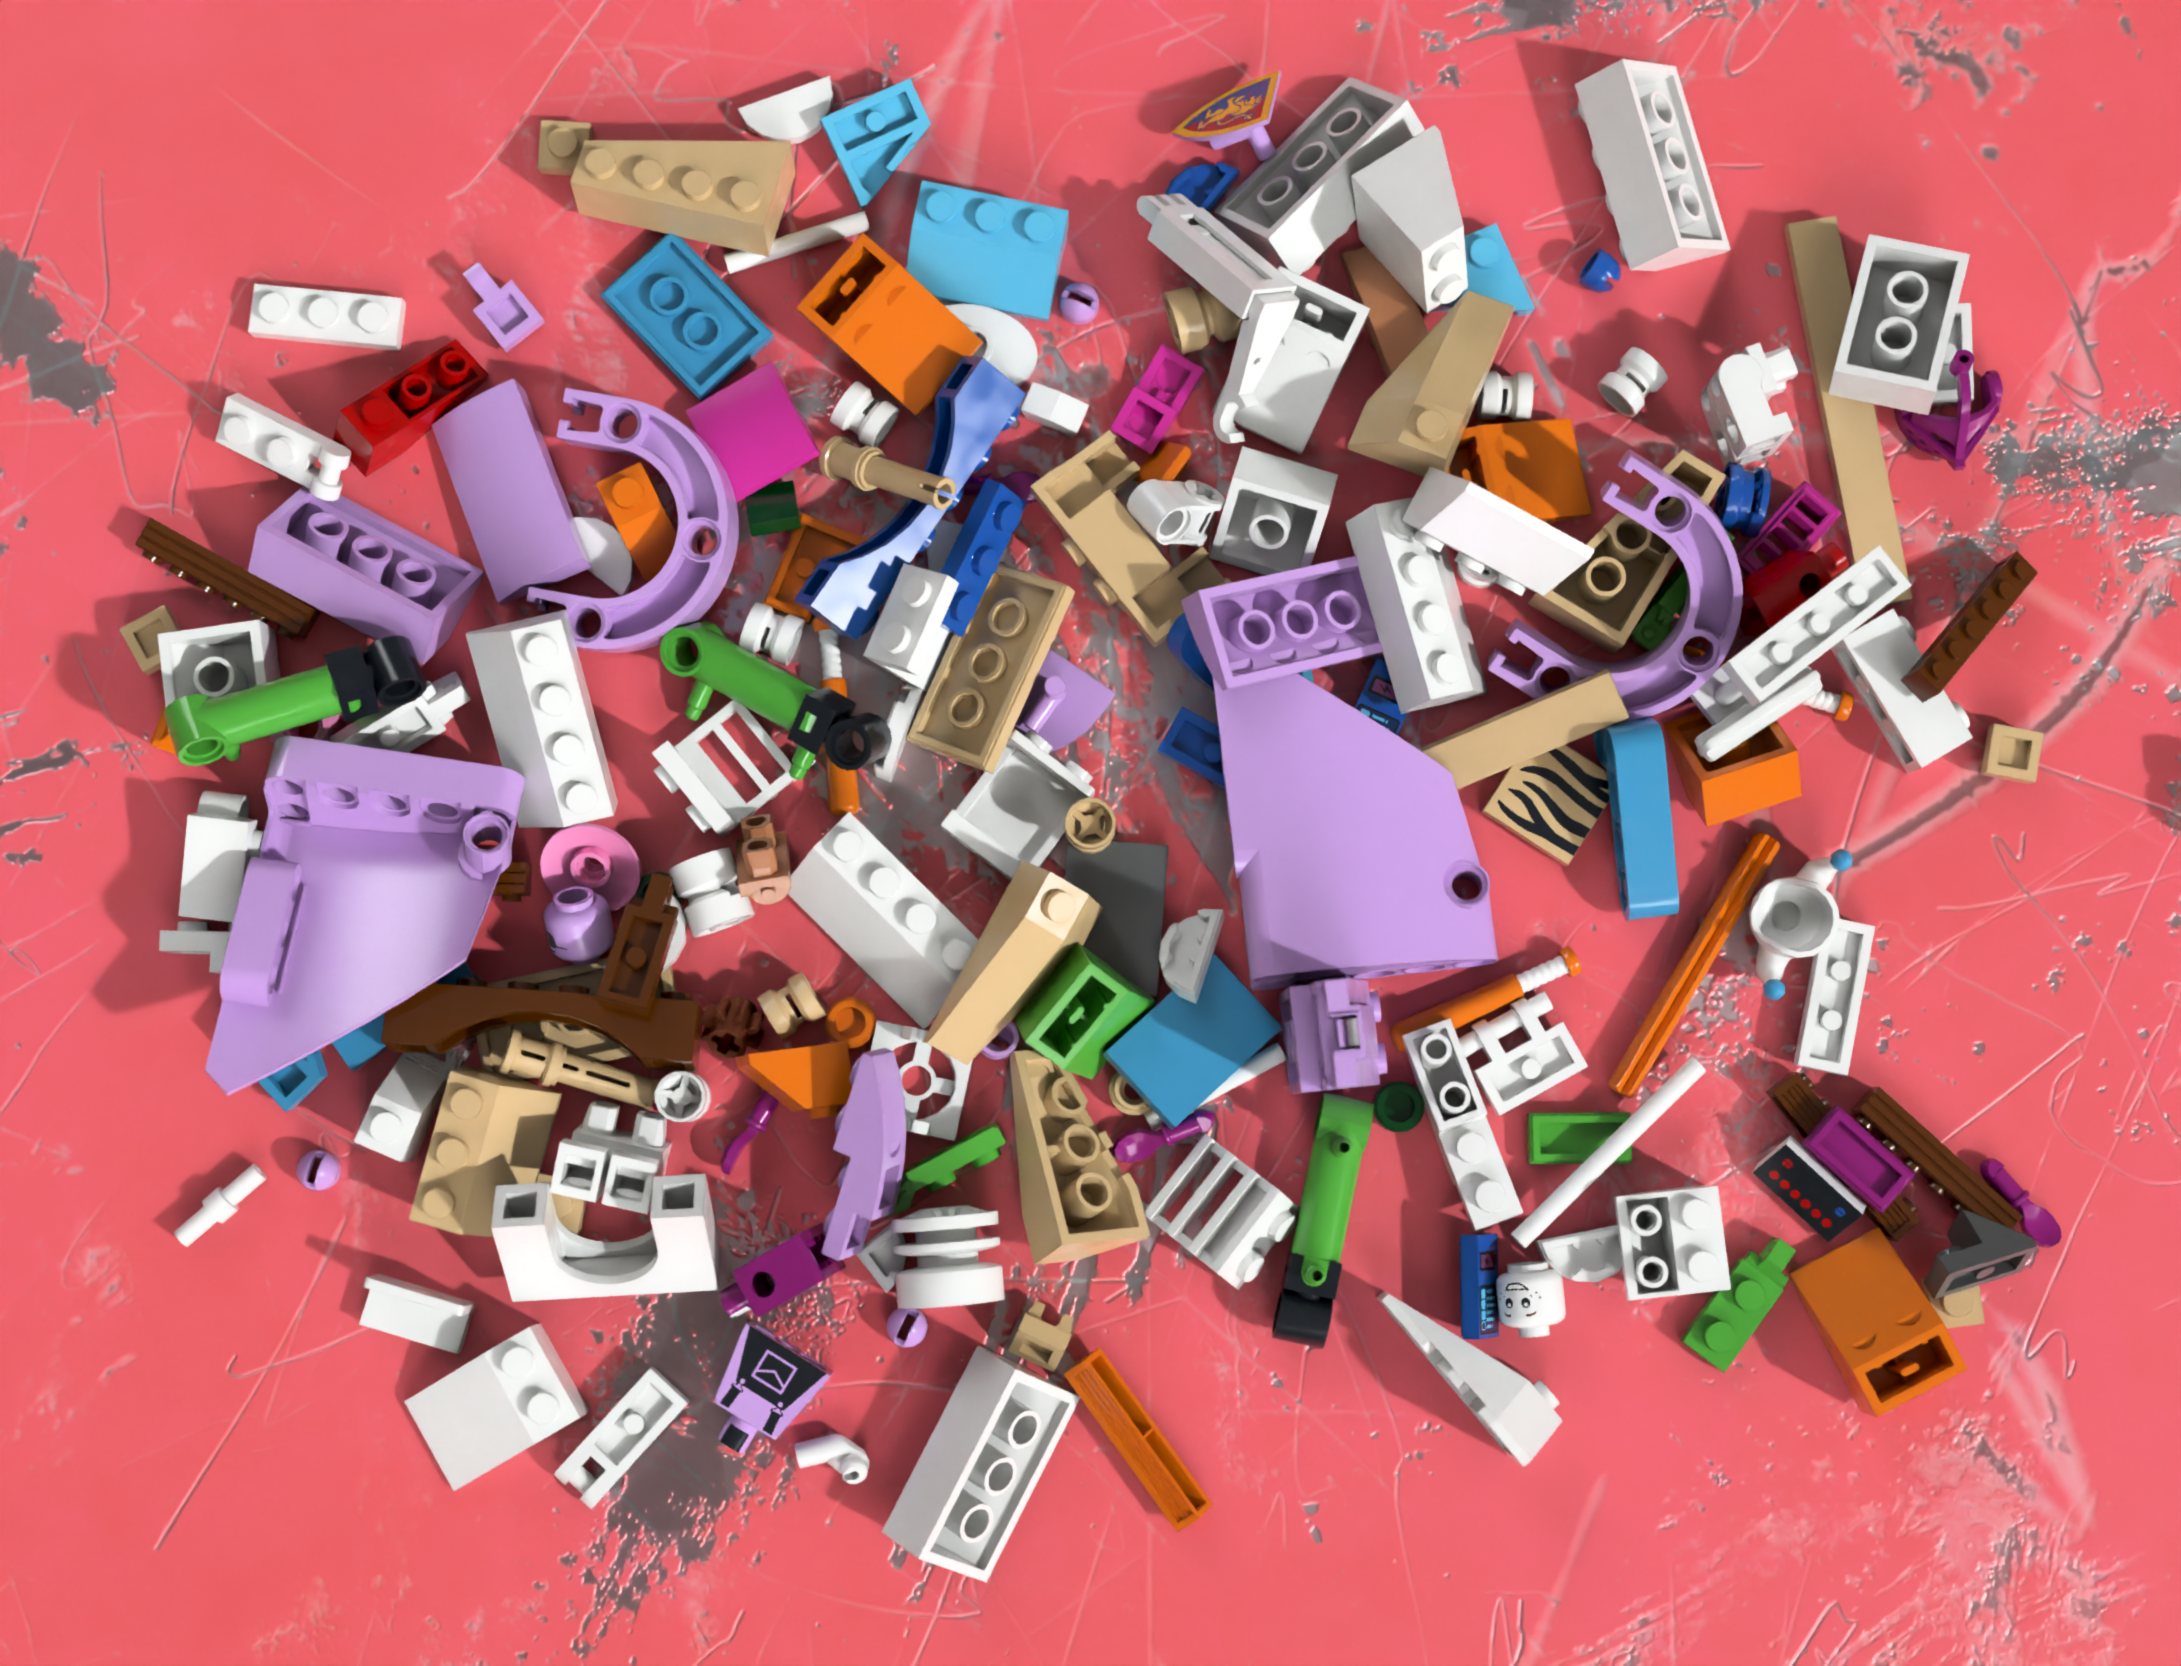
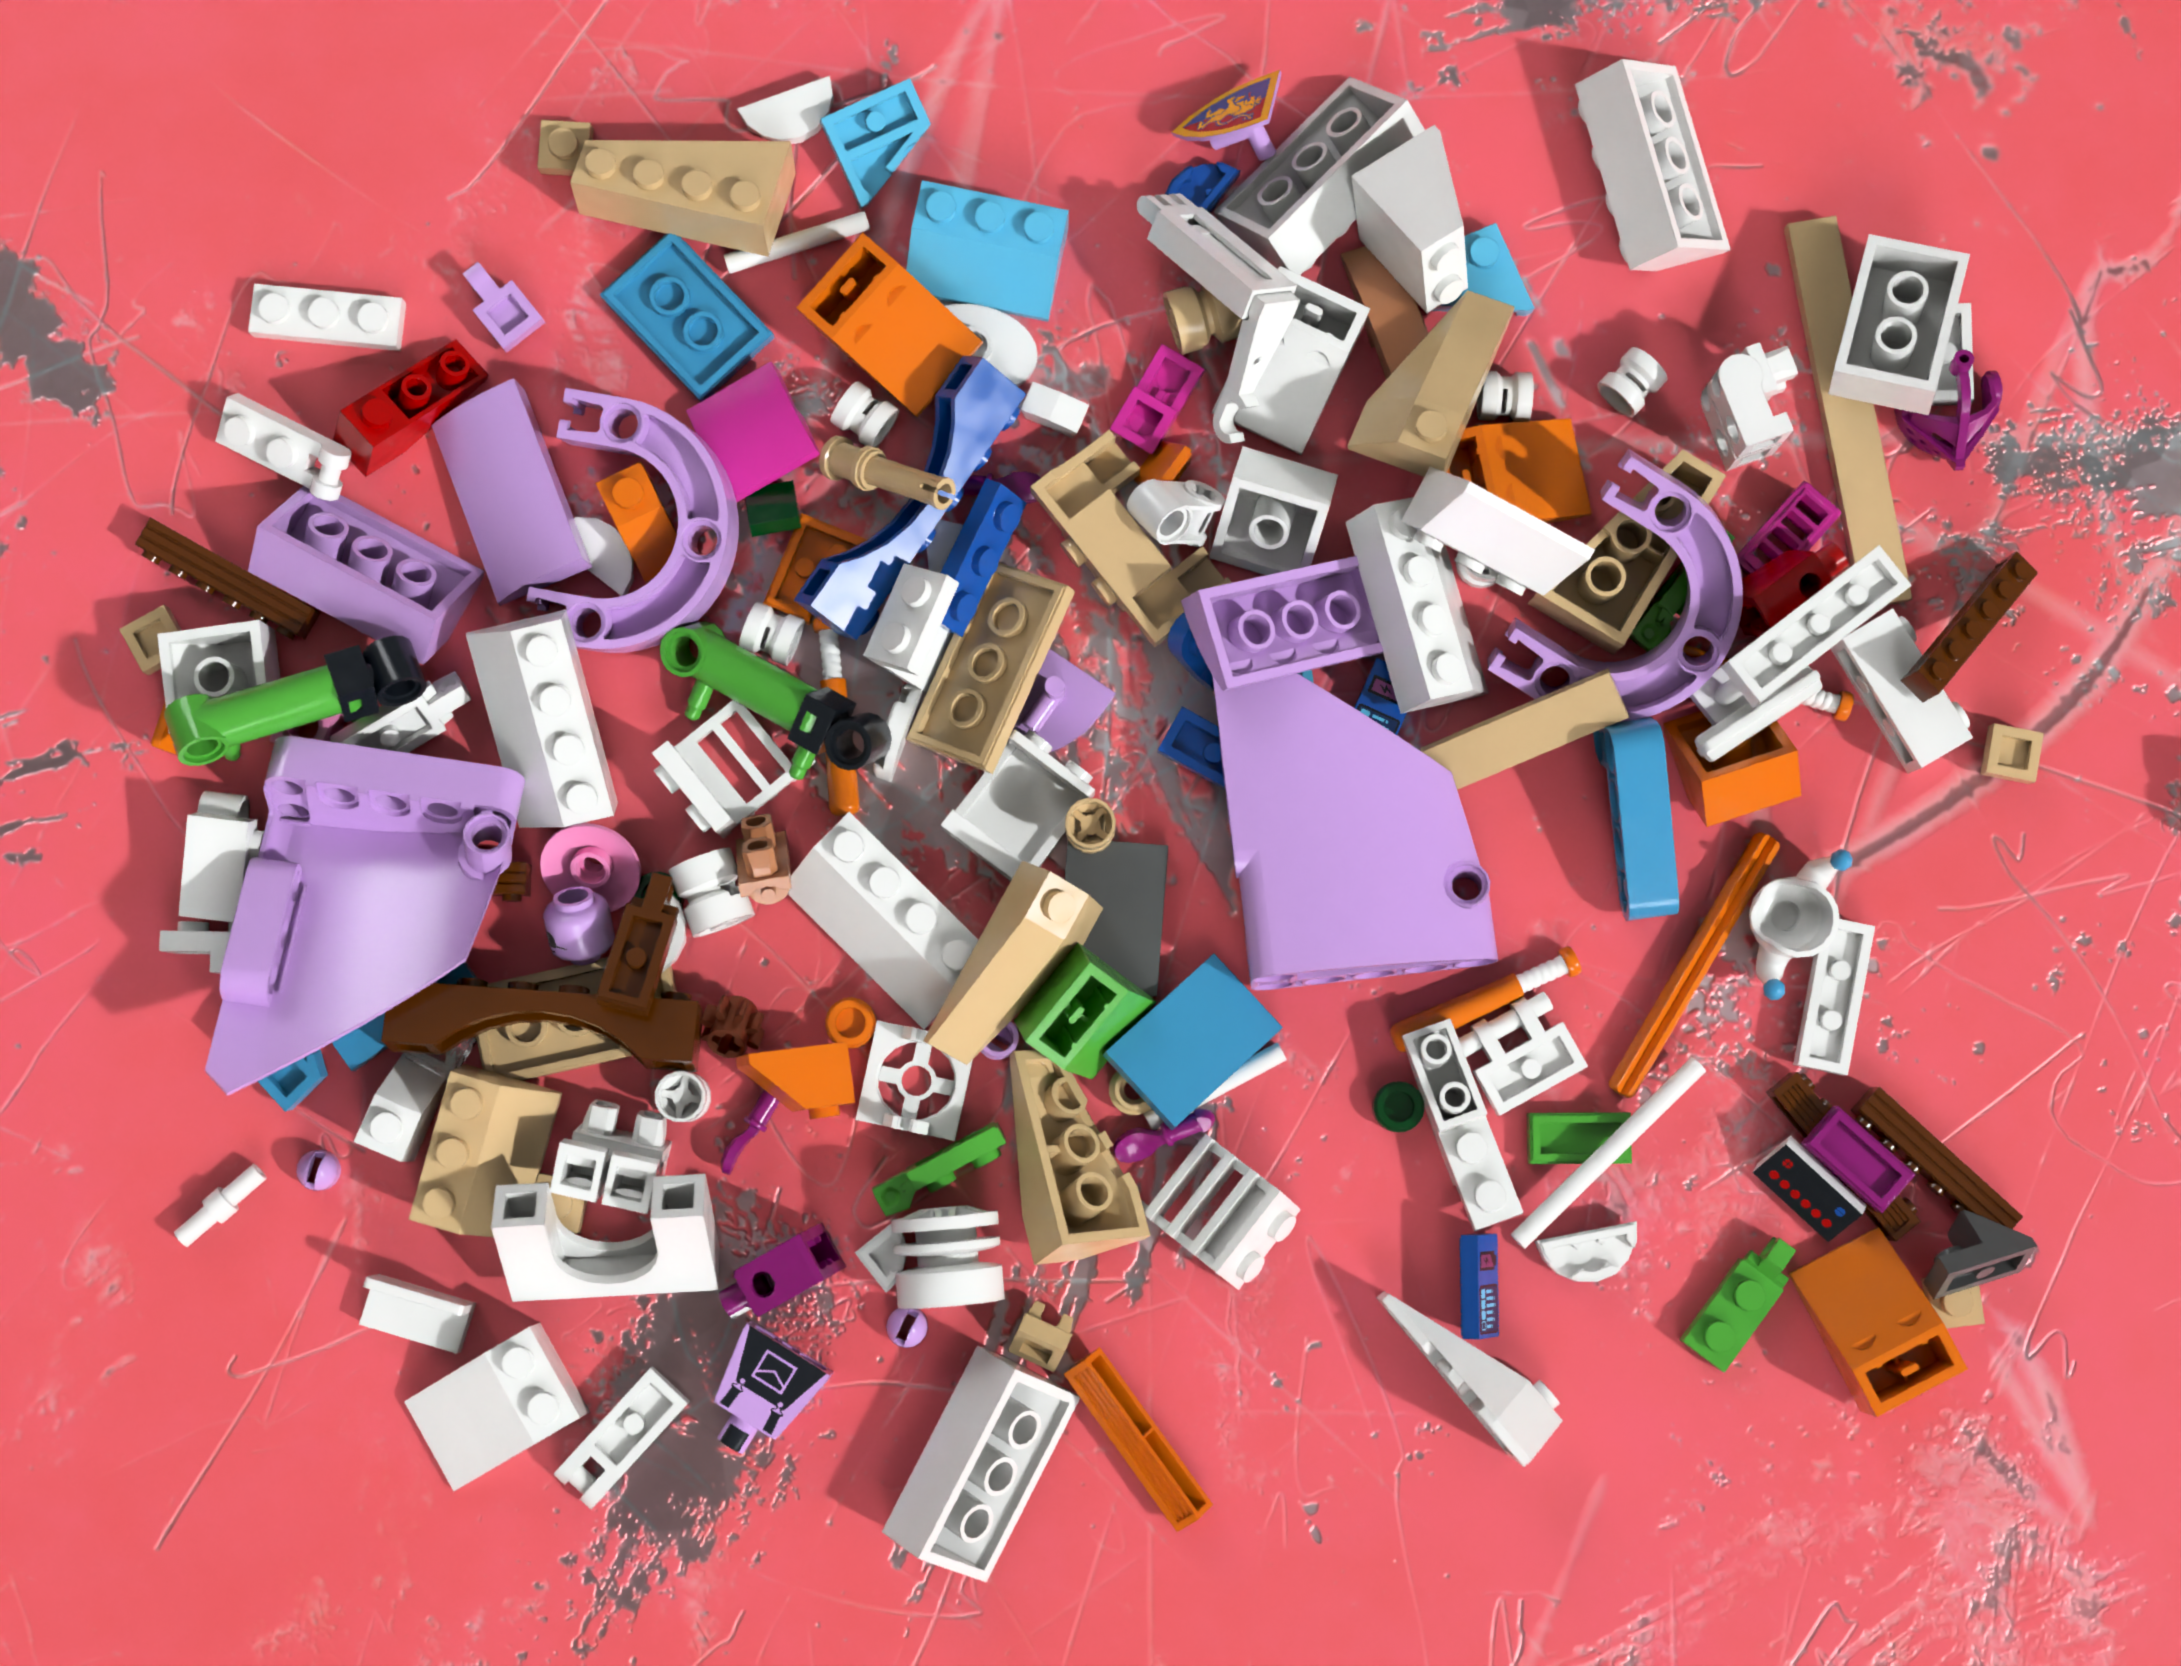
tan pin [499,1028,659,1110] -> none
tan wheel [757,971,827,1040] -> none
white arm [795,1434,870,1484] -> none
lavender slope [821,1048,906,1261] -> none
lavender hinge [1060,282,1099,325] -> none
white tile [1159,909,1225,1004] -> none
bright green piece [1272,1092,1374,1349] -> none
lavender piece [1278,978,1387,1095] -> none
tile [1481,745,1610,866] -> none
white head [1496,1261,1566,1337] -> none
blue hinge [1578,248,1621,293] -> none
white slope [1614,1185,1731,1301] -> none
blue wheel [1714,462,1771,538] -> none
magenta piece [1980,1158,2062,1248] -> none

